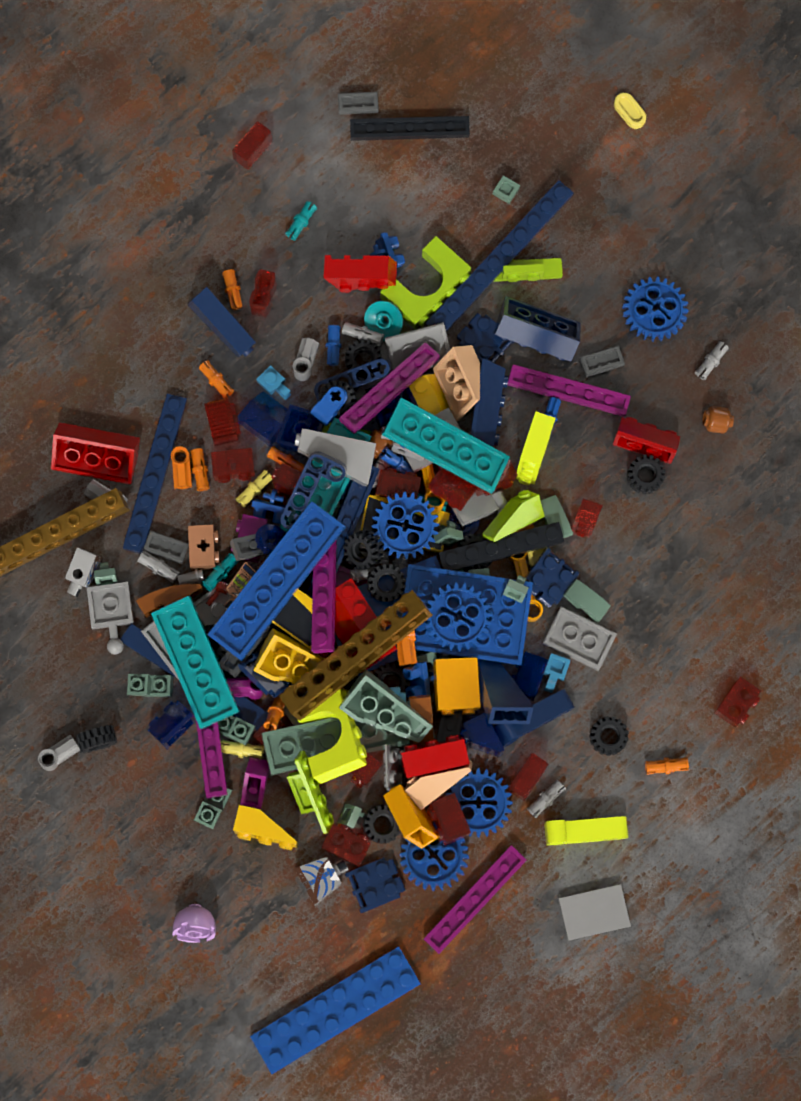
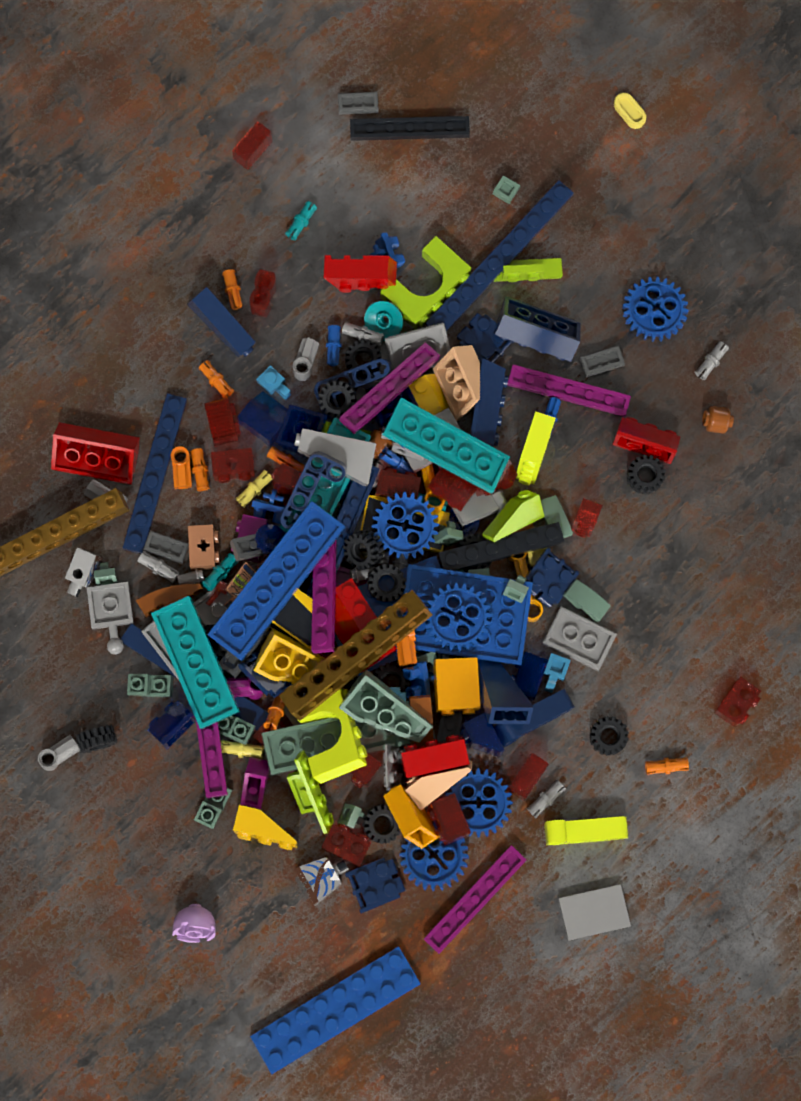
blue piece [310,387,348,426] -> none

